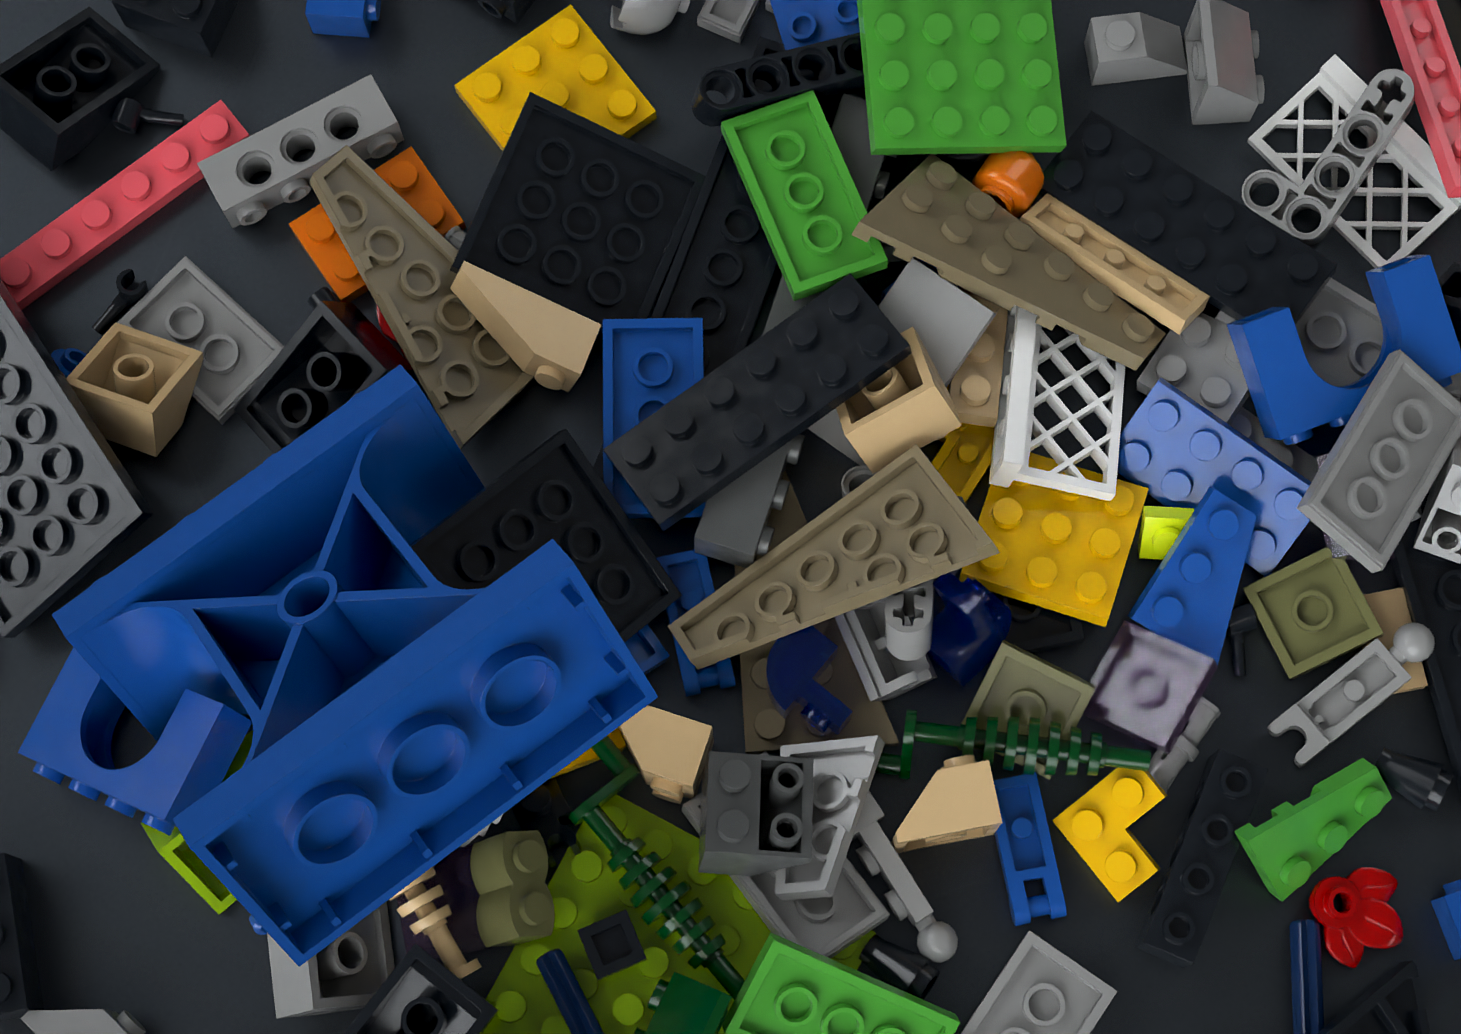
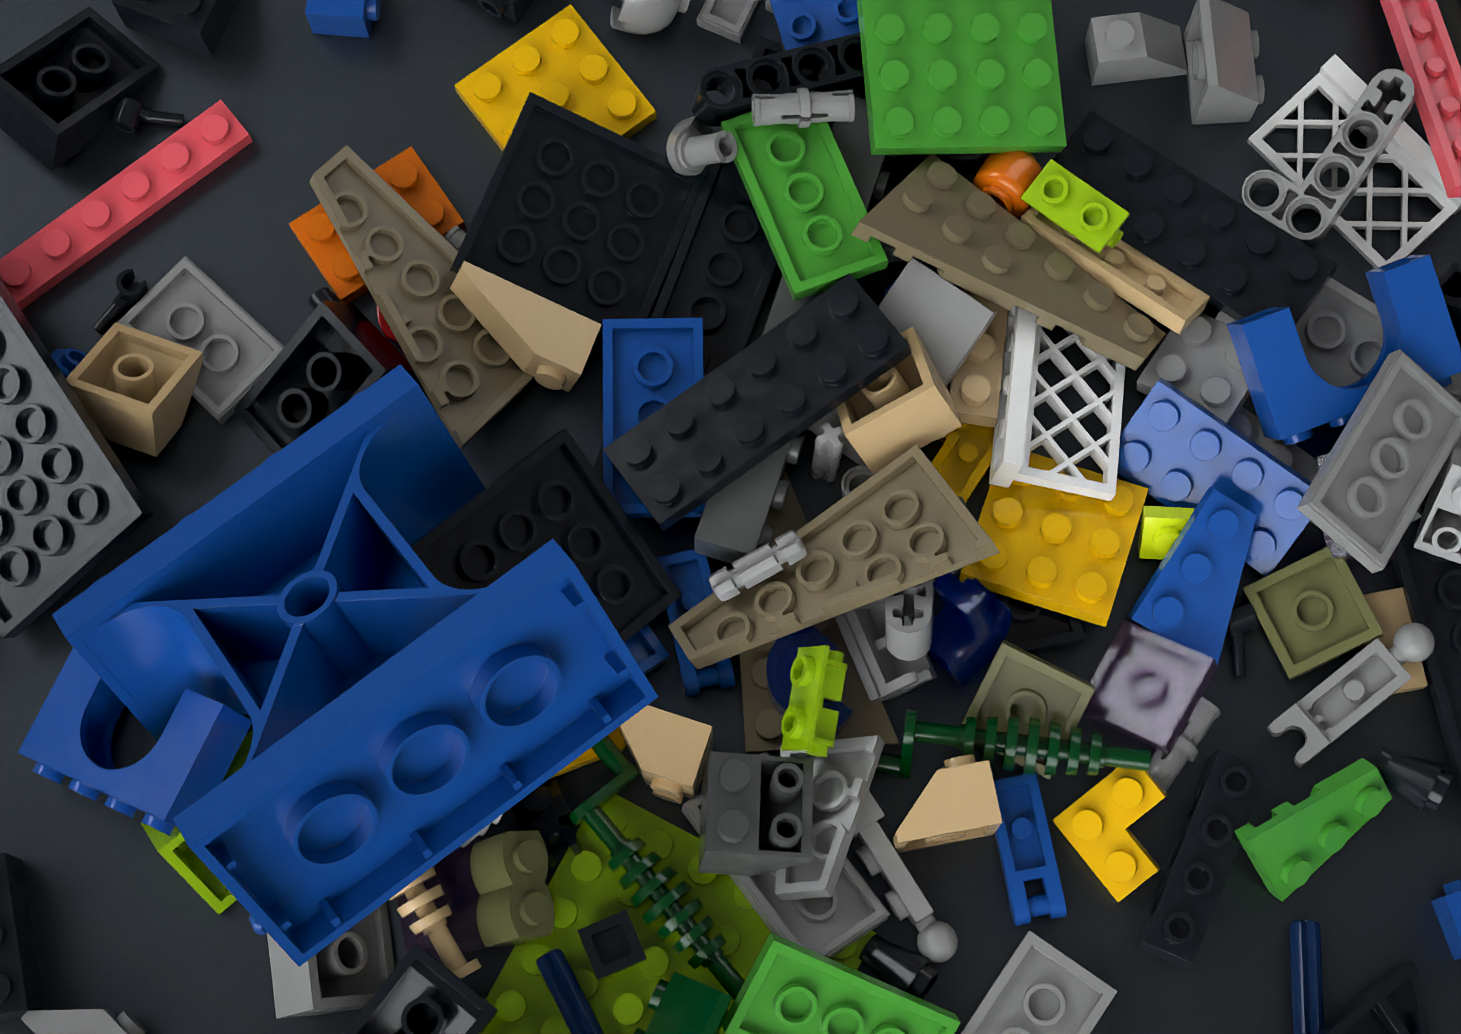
light grey brick [197,74,404,229] -> none
red plate [1309,867,1403,968] -> none
none -> light grey arm [666,116,737,176]
none -> light grey axle [709,530,807,601]
none -> light grey pin [751,88,855,128]
none -> lime hinge [781,645,848,757]
none -> light grey axle [810,422,845,483]
none -> lime hinge [1021,159,1130,254]

